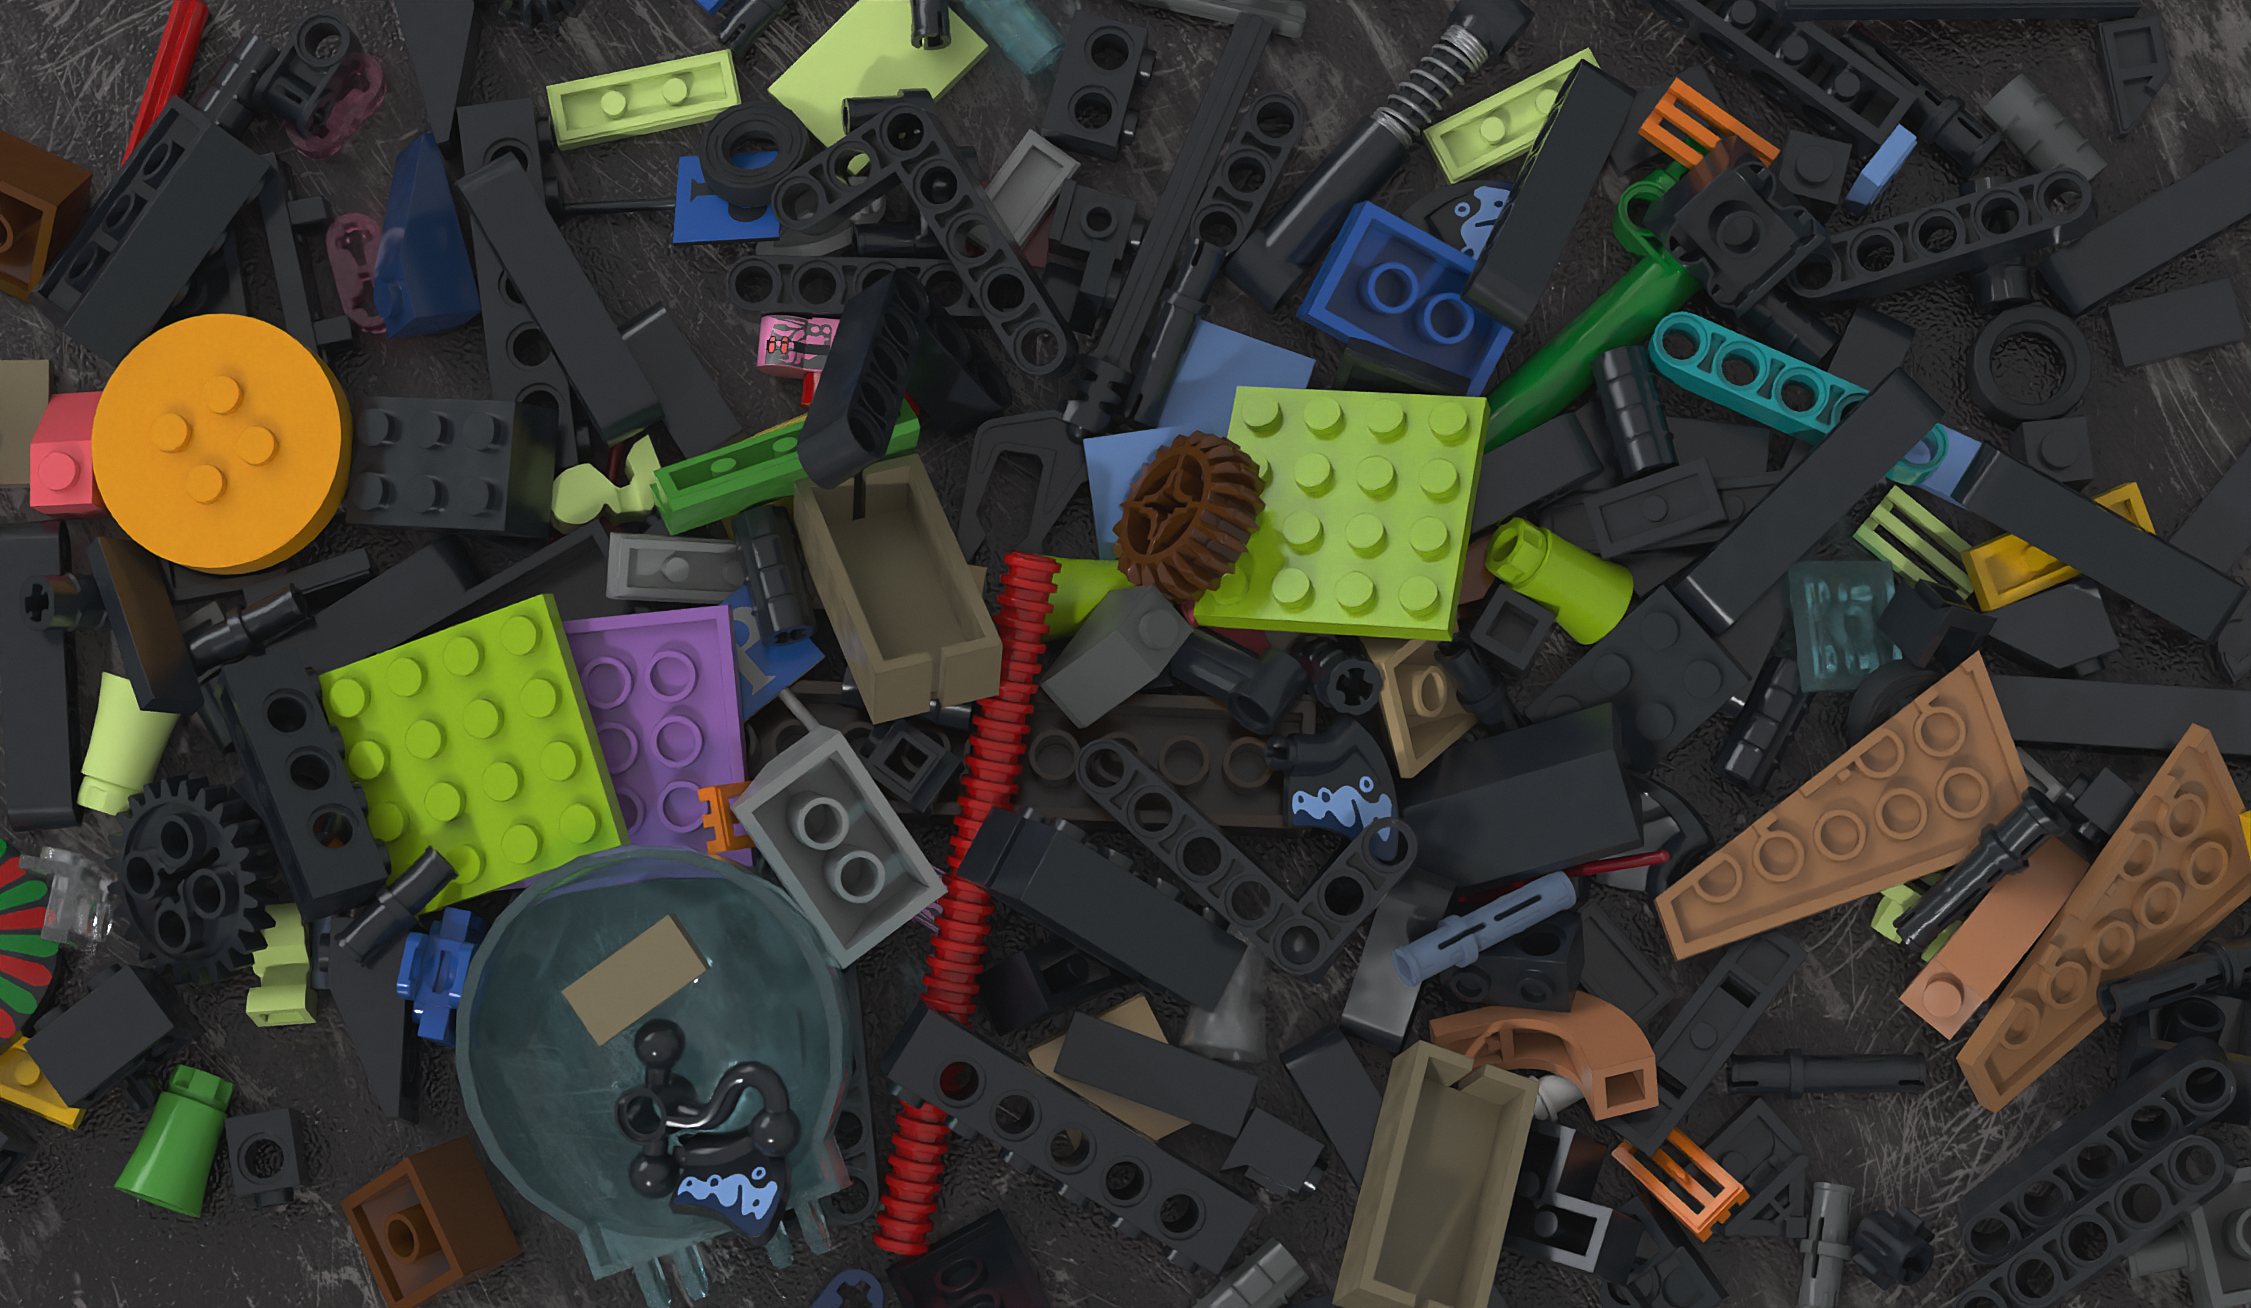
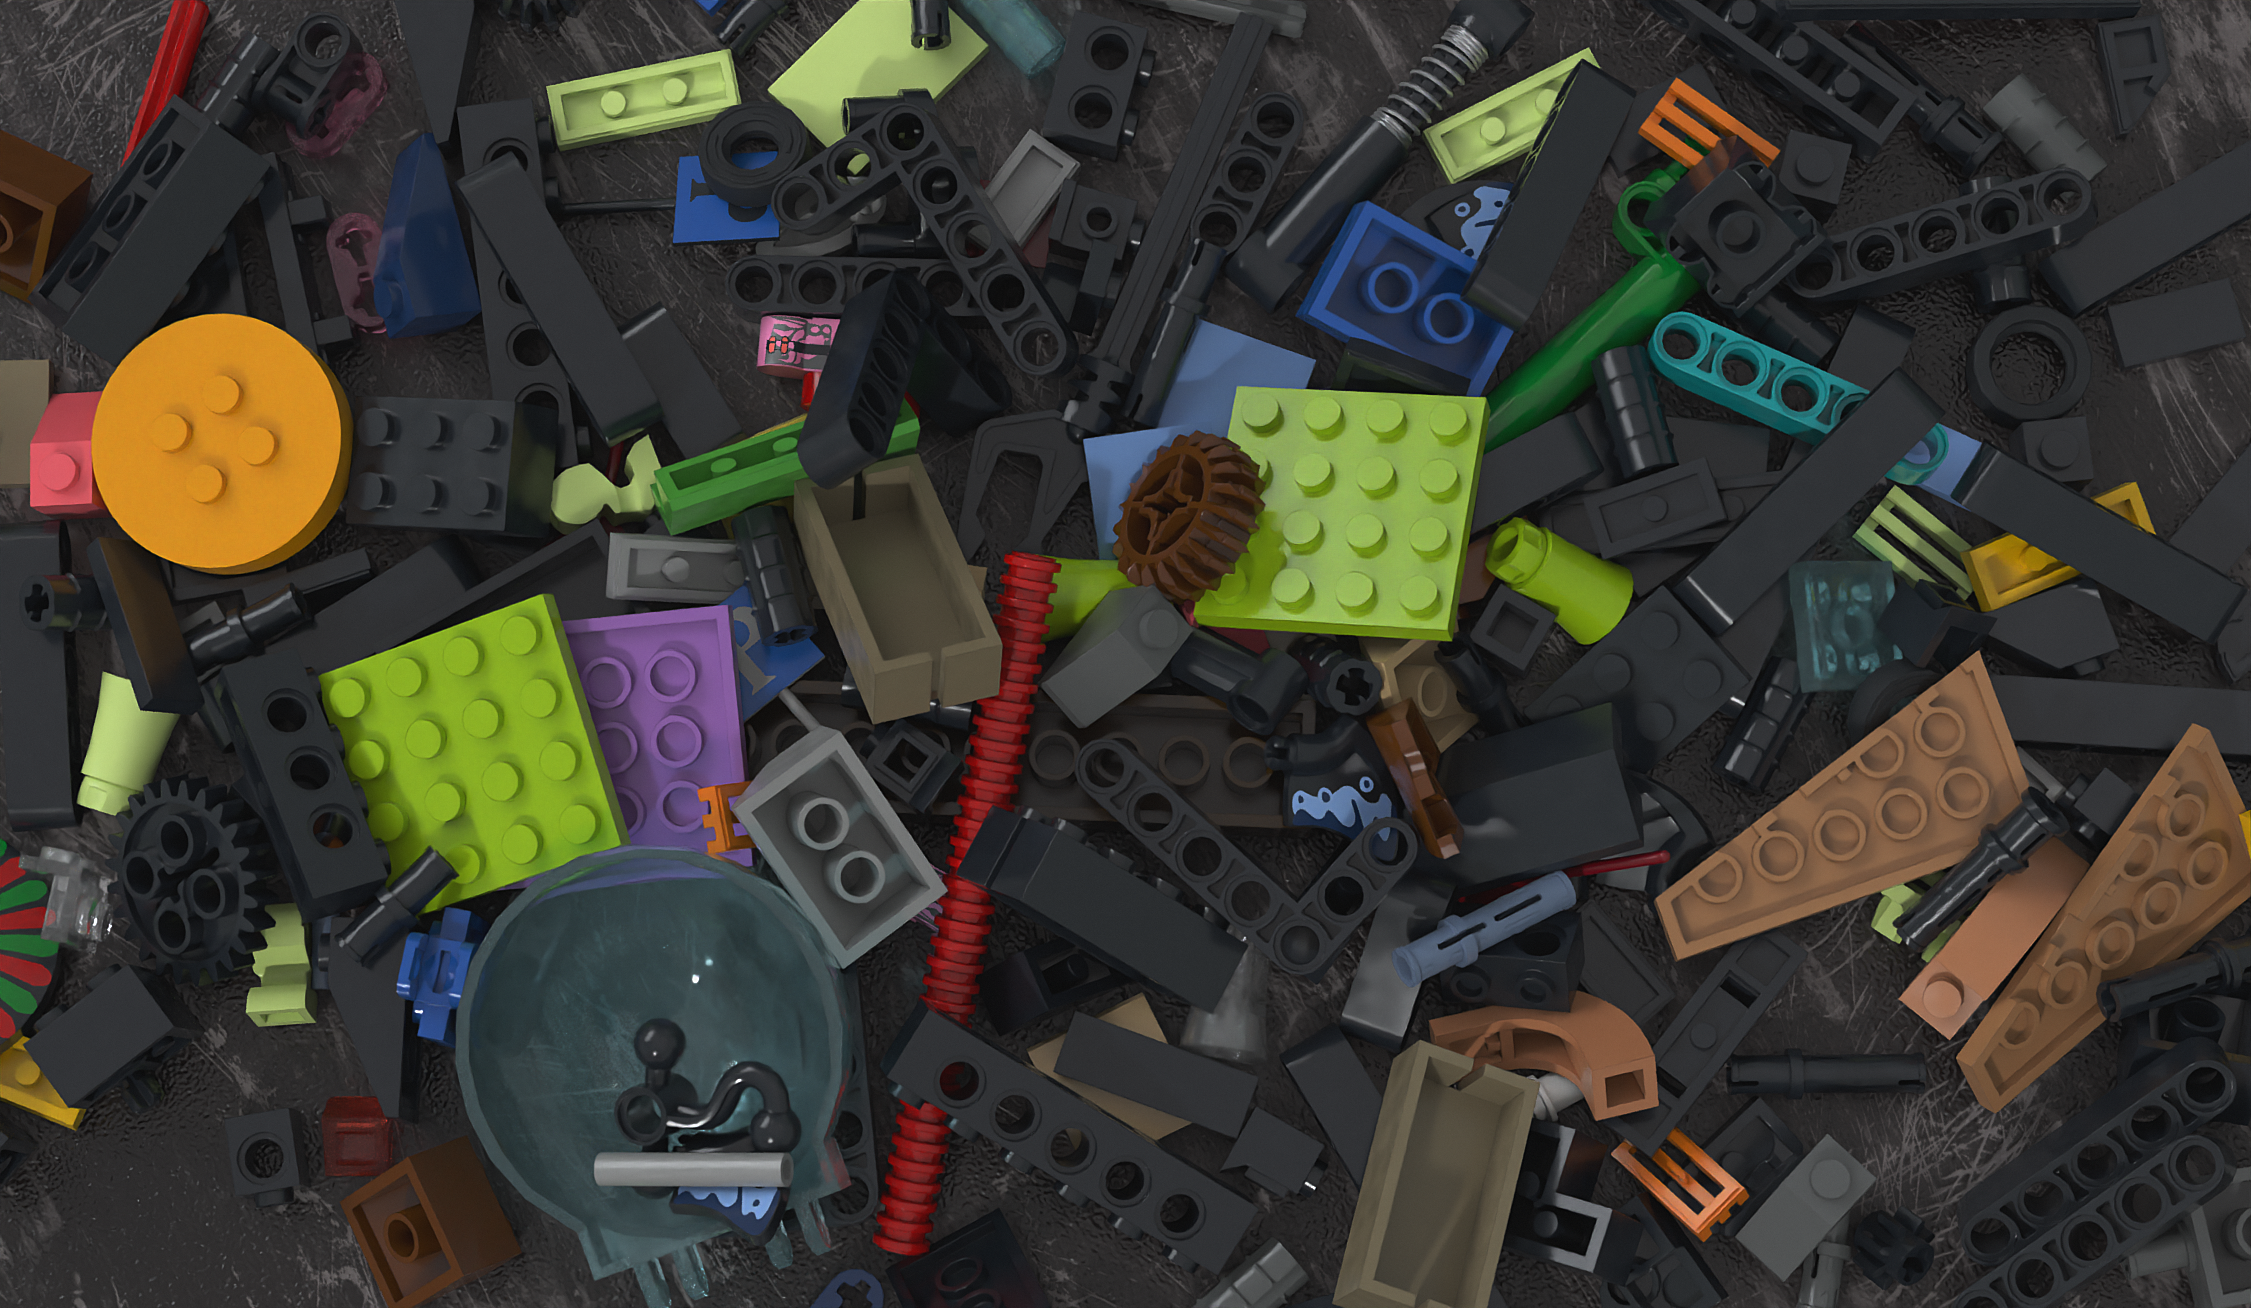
bright green plant [113,1064,235,1218] -> none
dark tan tile [562,913,712,1047] -> none
medium blue tile [1842,124,1917,217] -> none
none -> clear red slope [321,1096,393,1176]
none -> light grey piece [594,1152,794,1187]
none -> reddish brown slope [1365,697,1465,859]
none -> dark grey slope [1735,1134,1877,1283]

